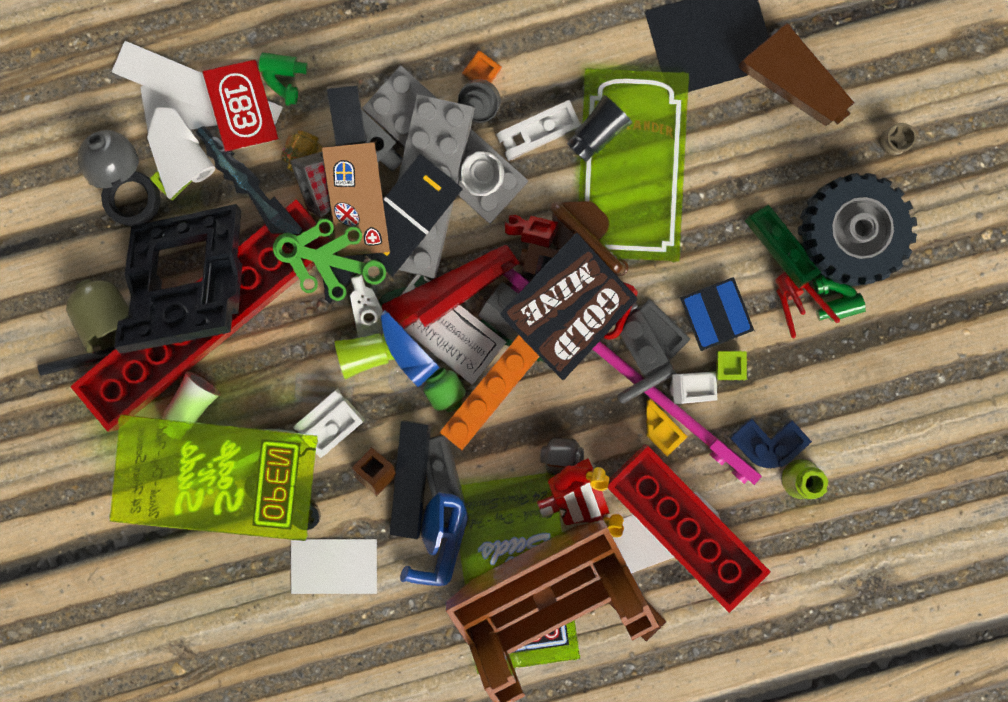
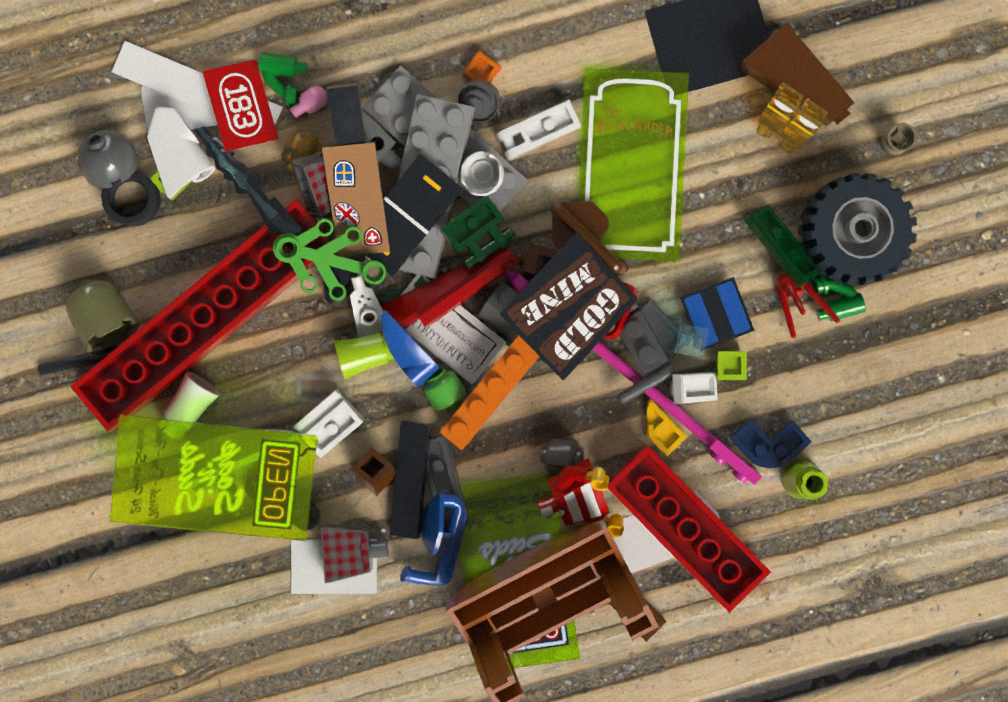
black piece [114,204,242,354] -> none
red plate [505,215,558,248] -> none
black plant [567,95,633,162] -> none
none -> bright pink cylinder [289,86,328,118]
none -> dark grey torso [320,524,389,583]
none -> dark green plate [439,196,515,270]
none -> clear light blue tile [675,323,710,358]
none -> clear yellow hips [756,82,829,154]

